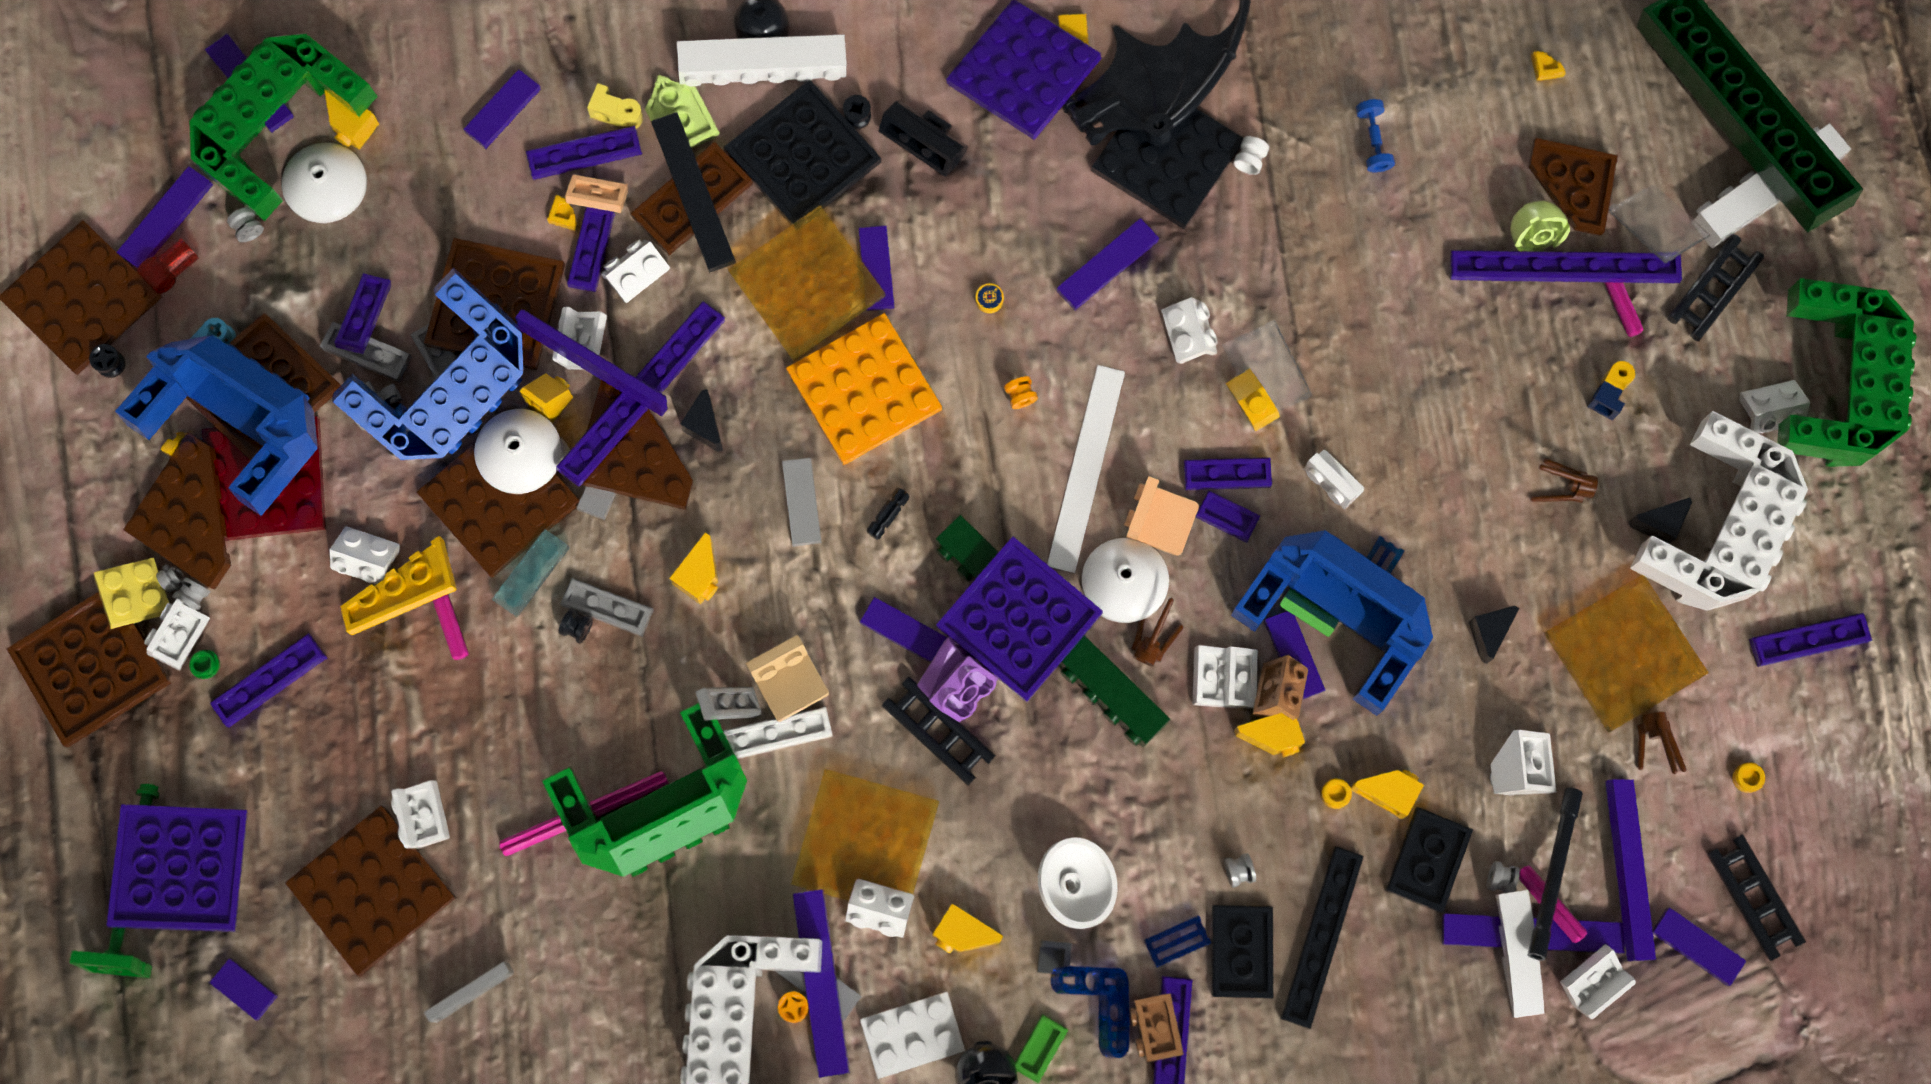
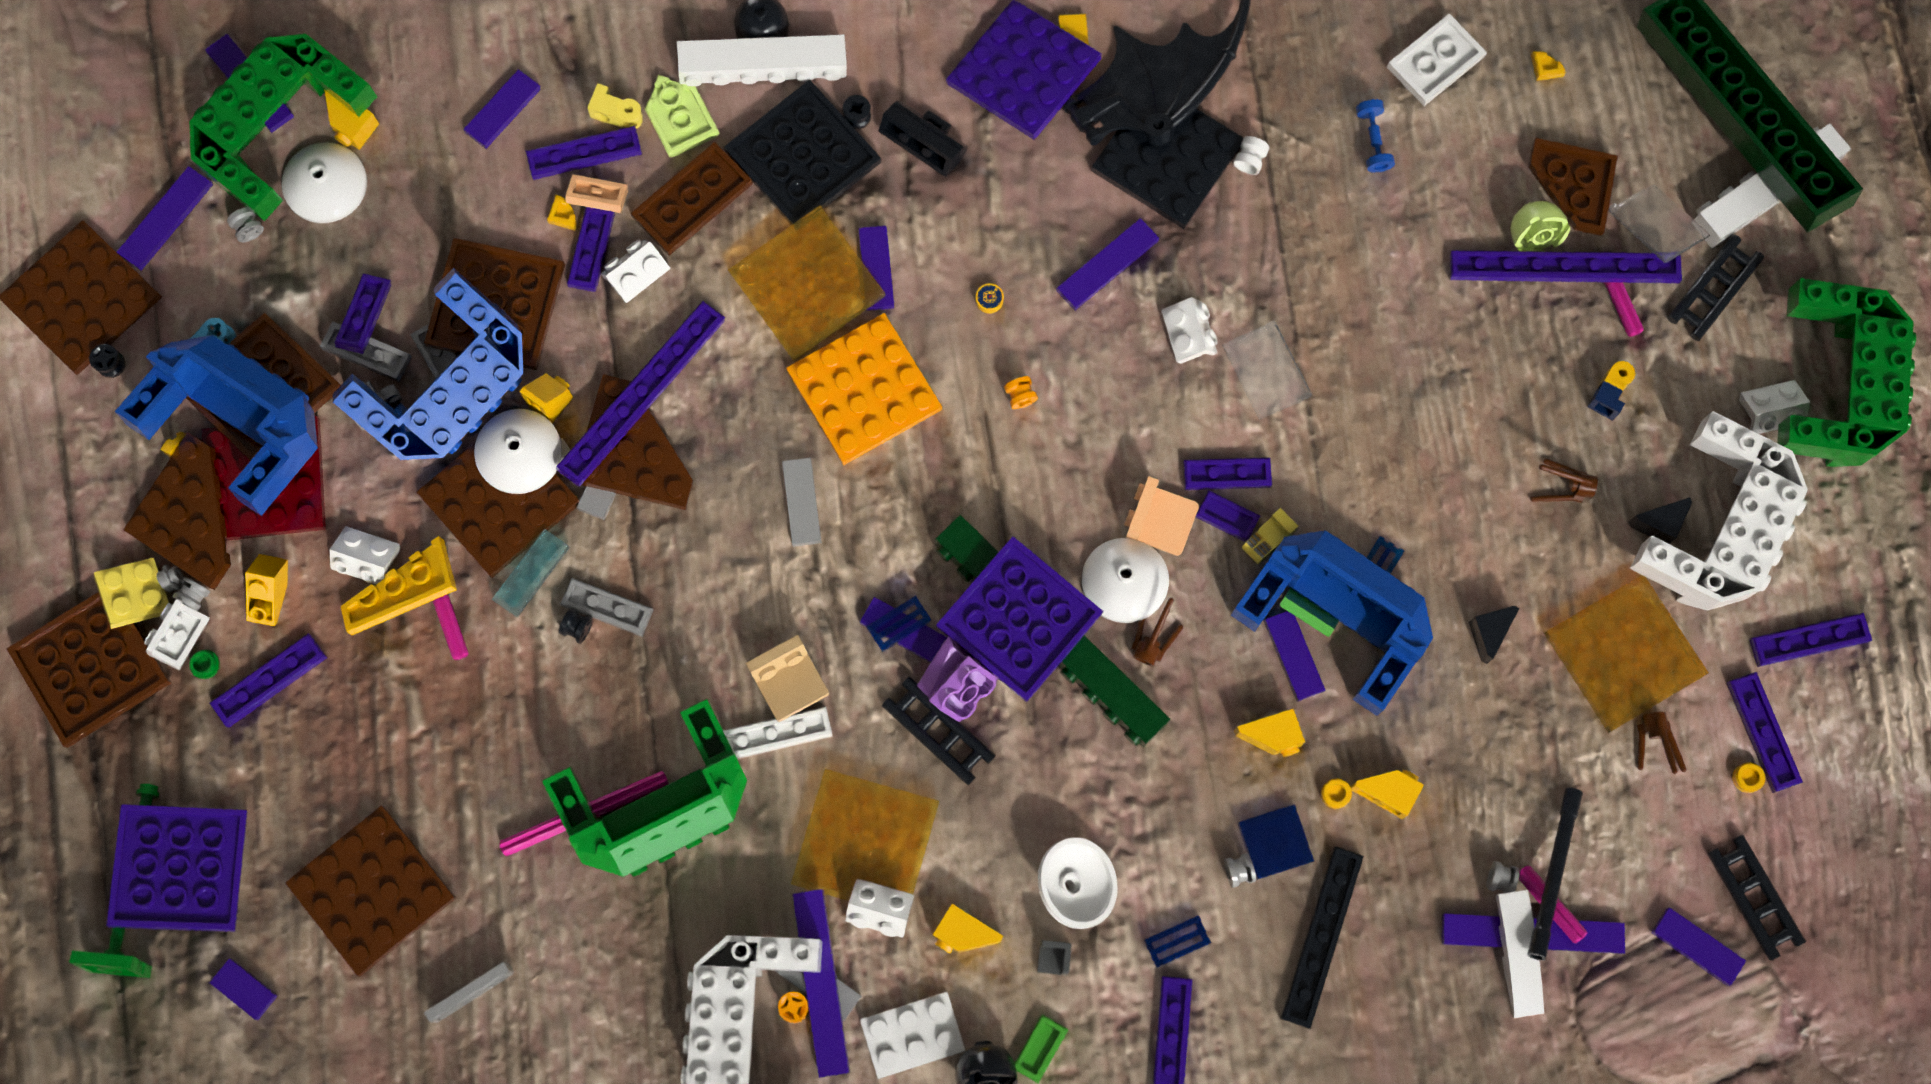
clear red piece [137,238,199,294] -> none
white bracket [391,780,450,849] -> none
dark purple tile [516,309,668,417] -> none
white bracket [553,307,607,370] -> none
black tile [651,112,736,273] -> none
yellow slope [669,532,718,605] -> none
black slope [680,389,723,452] -> none
light grey tile [696,687,762,720] -> none
black axle [867,487,909,540] -> none
white sticker [1047,365,1125,573] -> none
clear blue beam [1050,966,1130,1058] -> none
medium nougat bracket [1129,993,1184,1062] -> none
white slope [1192,645,1258,708] -> none
black tile [1212,905,1274,999] -> none
yellow slope [1225,369,1280,432] -> none
medium nougat bracket [1252,655,1308,720] -> none
white bracket [1304,450,1364,510] -> none
black tile [1385,807,1473,914] -> none
white slope [1490,730,1556,795] -> none
white bracket [1560,944,1636,1019] -> none
dark purple tile [1605,779,1656,961] -> none
none -> yellow slope [245,554,288,626]
none -> clear blue tile [866,595,932,653]
none -> clear blue tile [1237,804,1314,880]
none -> light yellow leg [1242,508,1299,564]
none -> white plate [1387,13,1487,106]
none -> dark purple tile [1726,672,1803,793]

